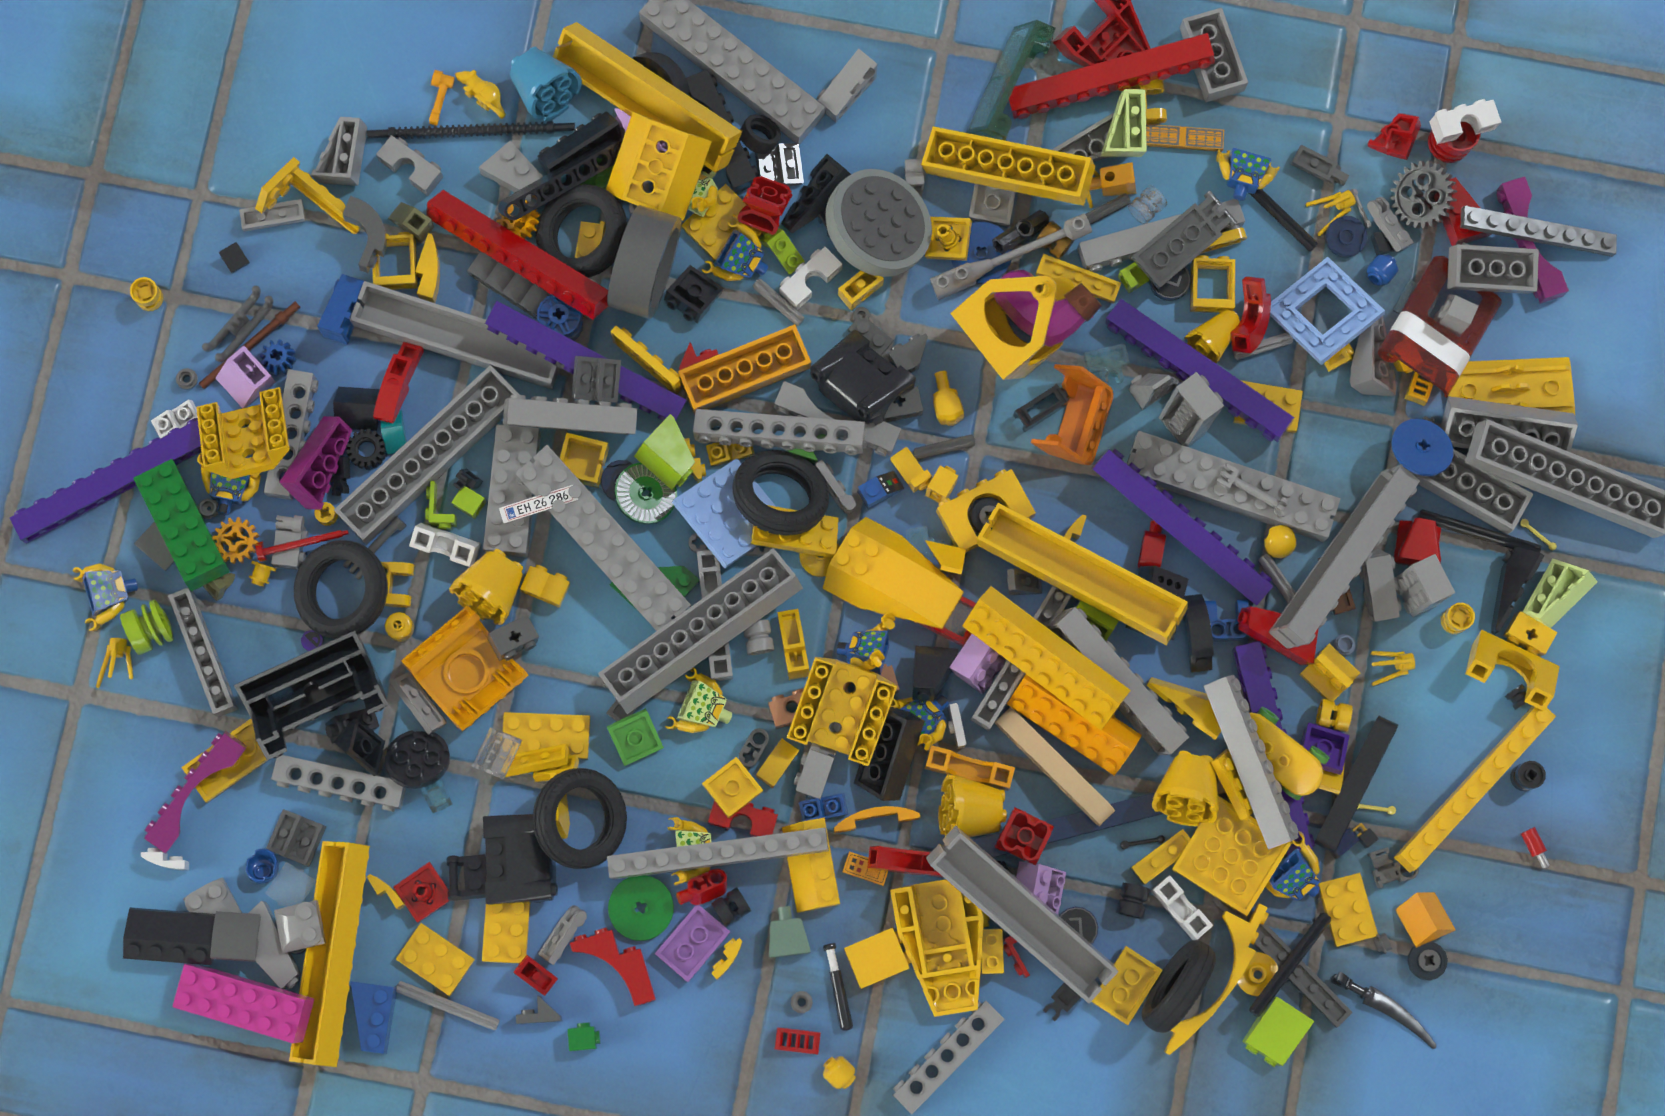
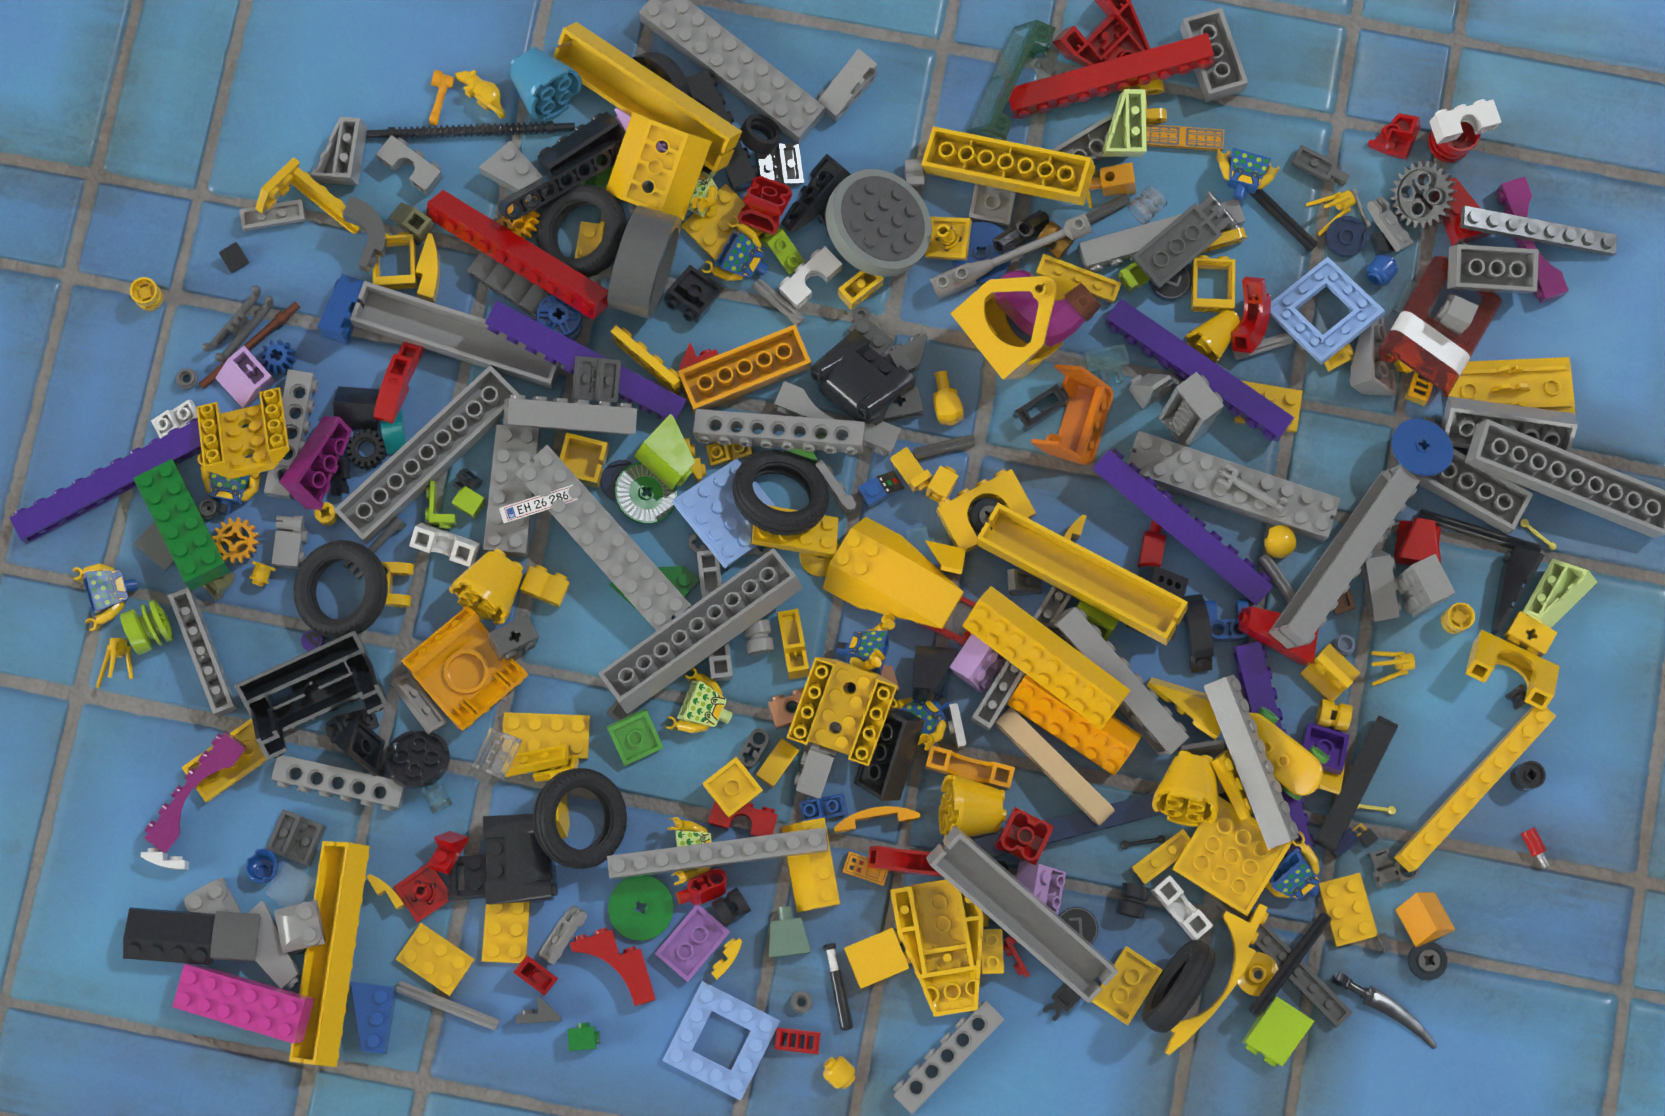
red piece [255,530,349,562] -> none
yellow head [385,612,414,642] -> none
none -> red slope [428,831,469,875]
none -> light blue plate [662,981,780,1100]
none -> dark grey slope [1176,739,1224,757]

